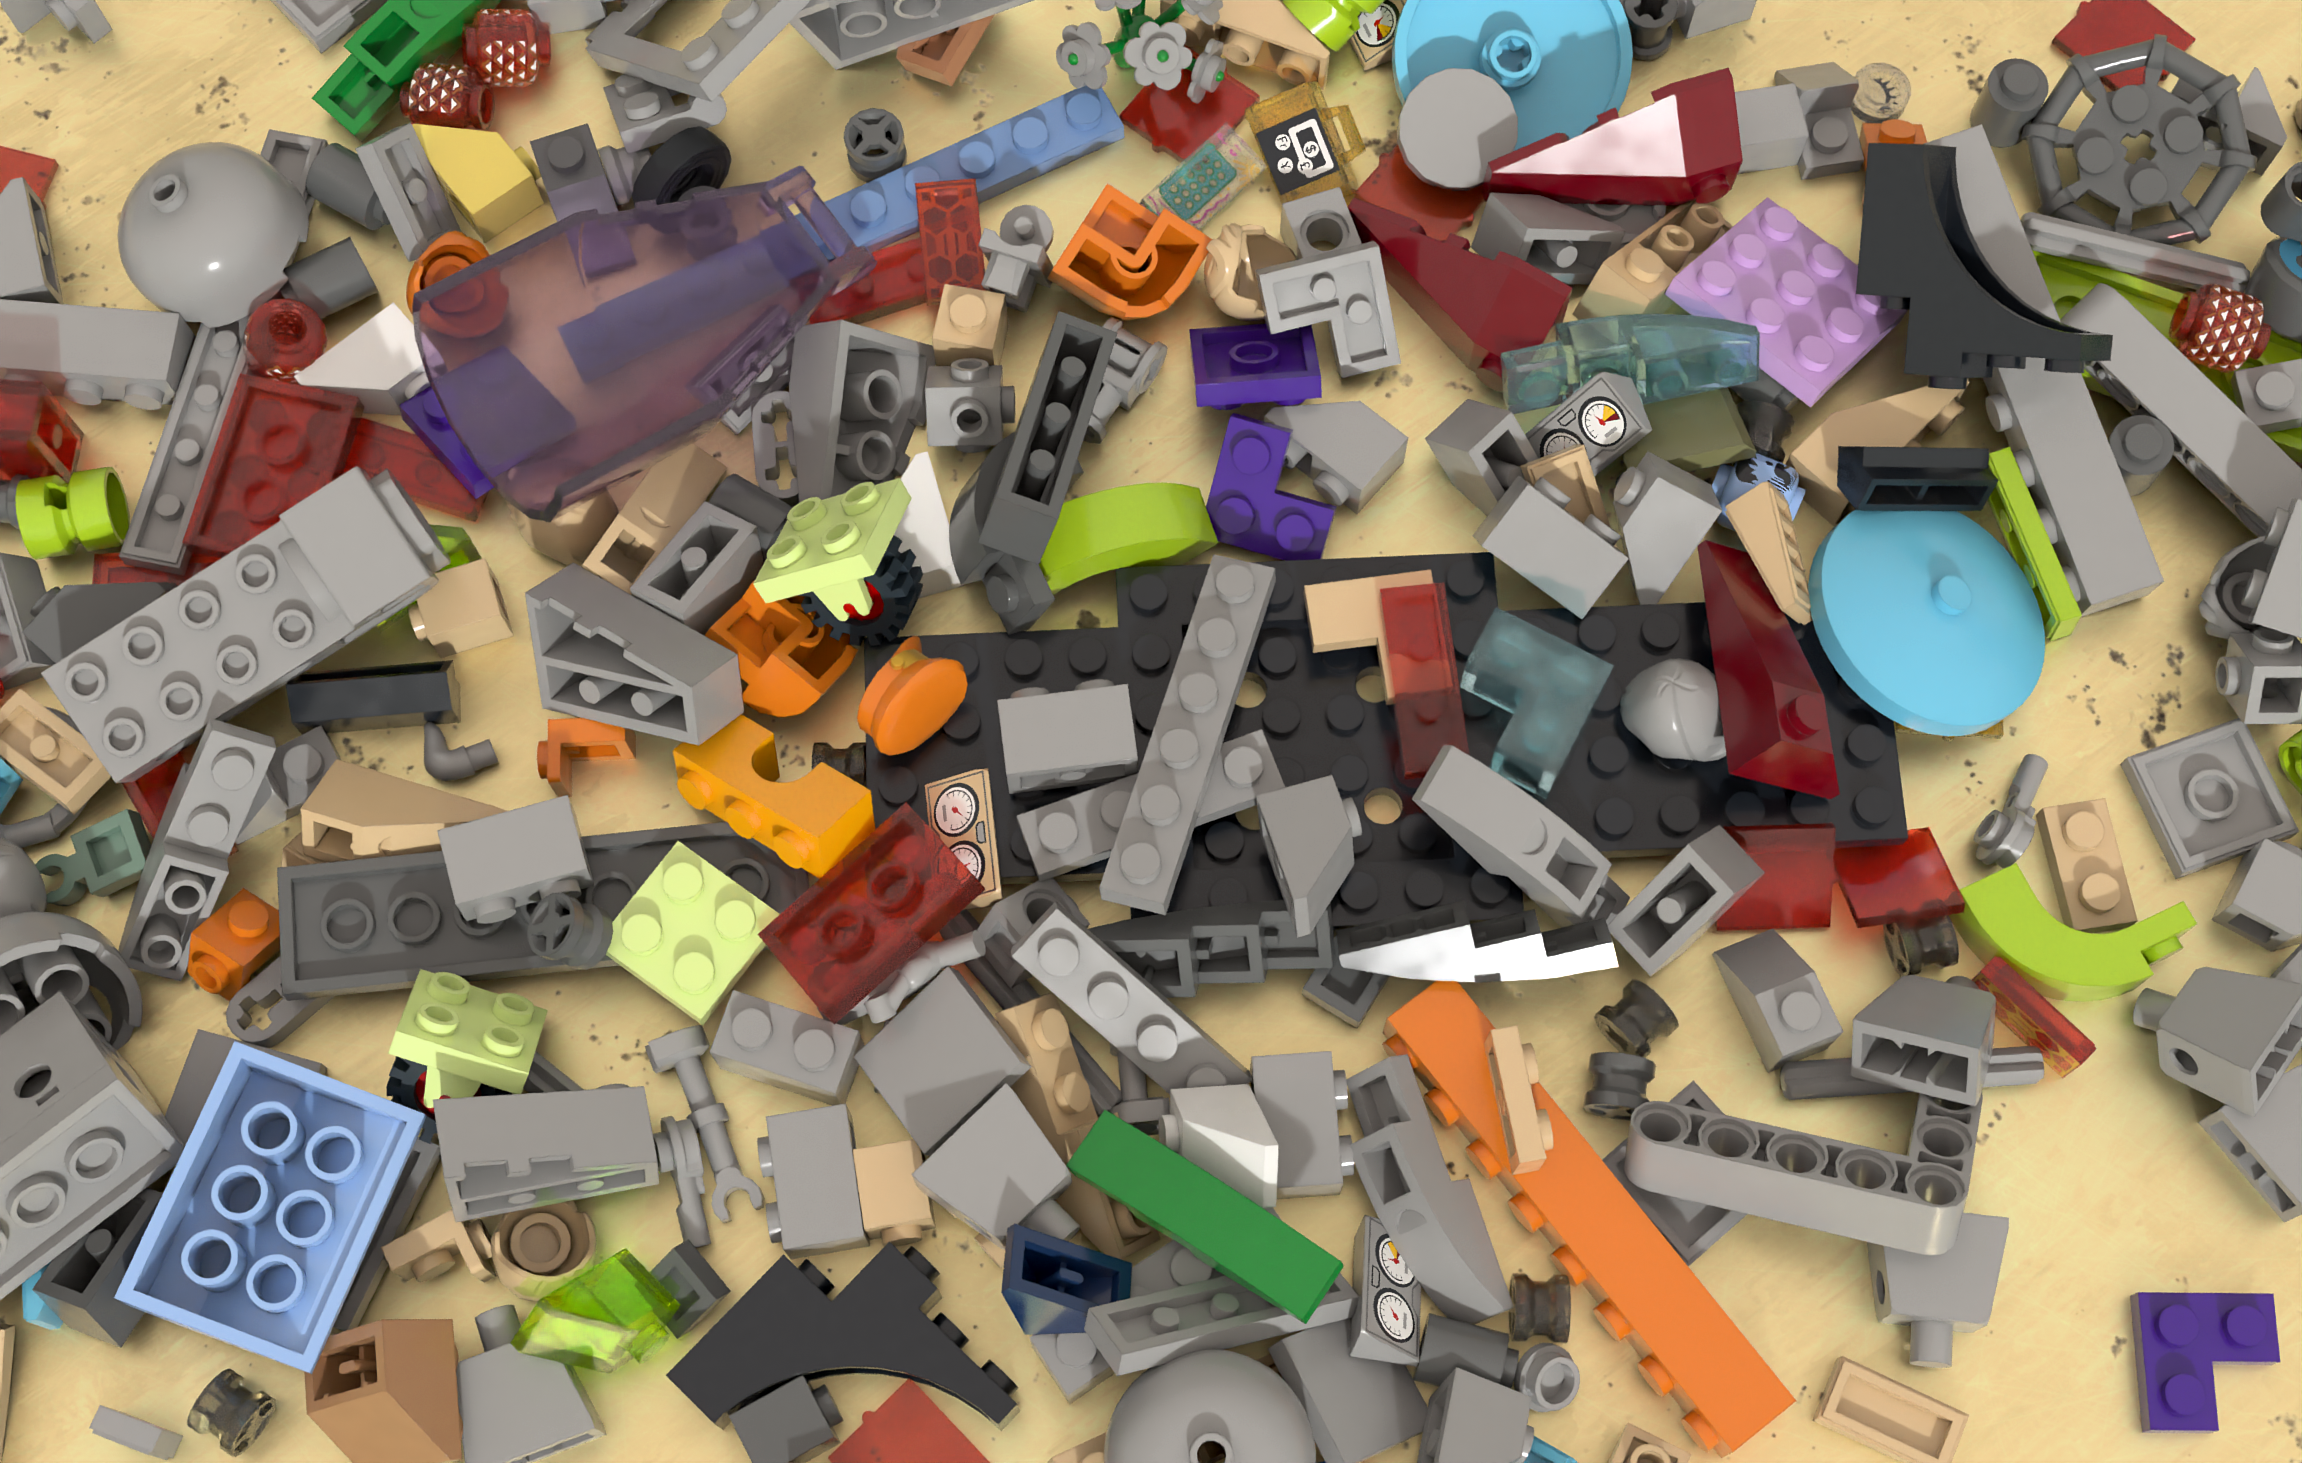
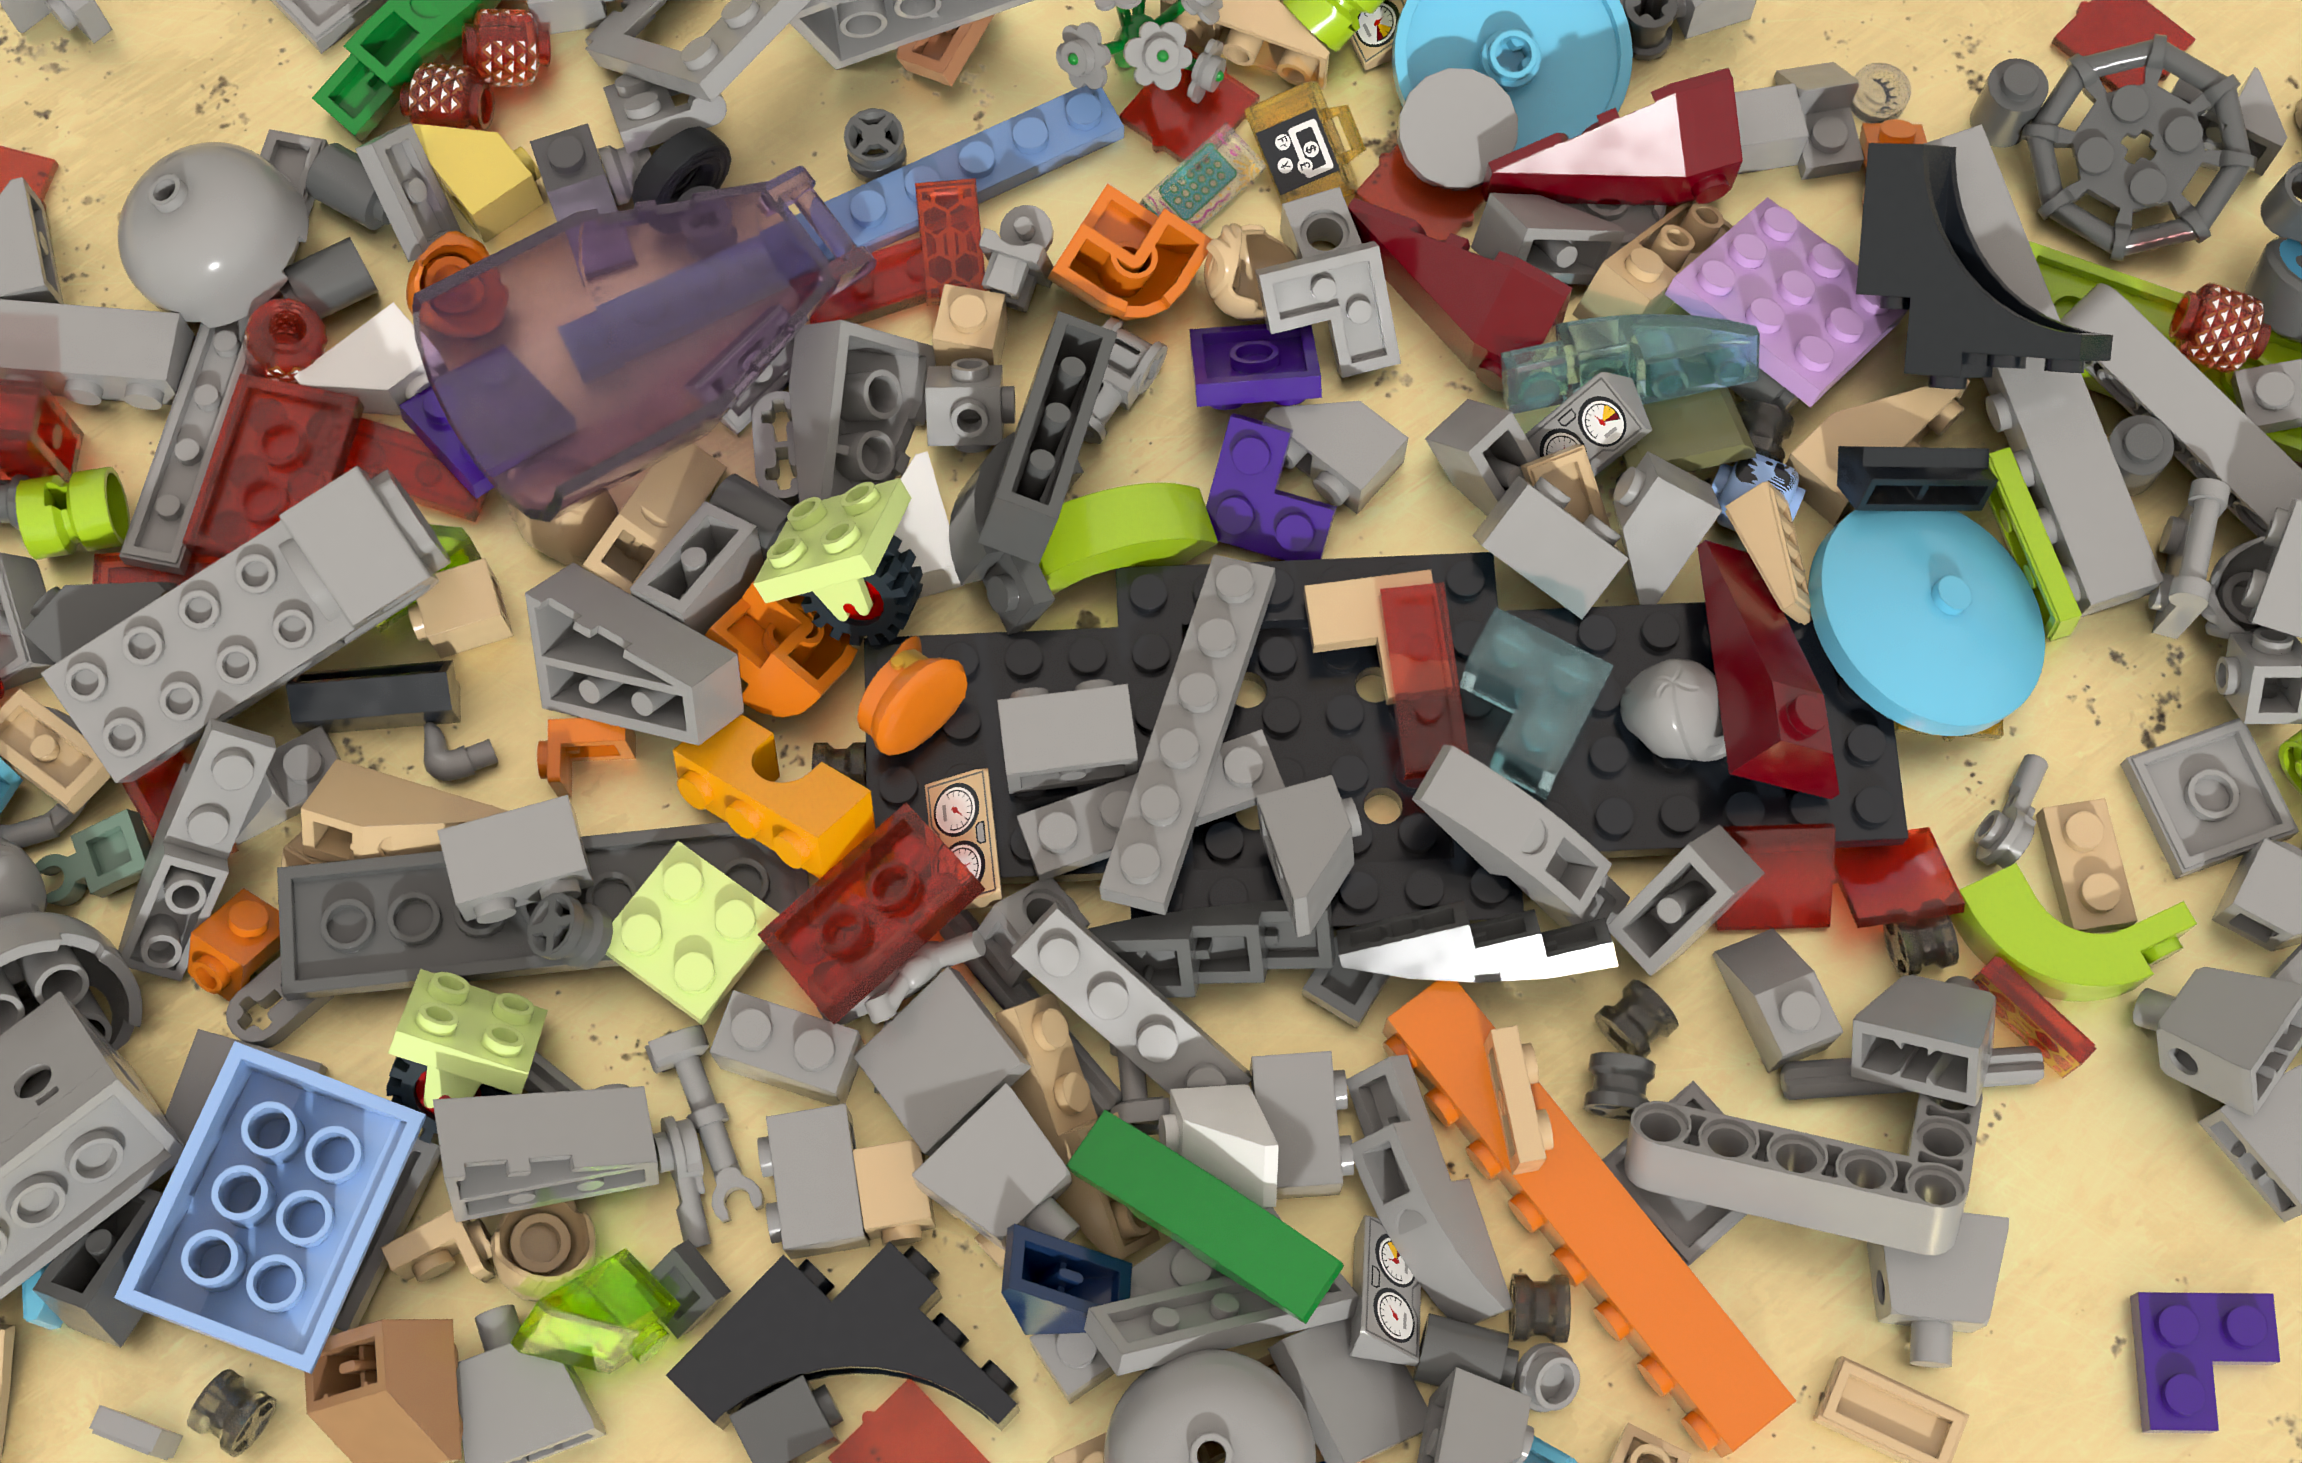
light grey axle [2020,212,2250,298] -> none
none -> light grey plate [2148,478,2231,639]

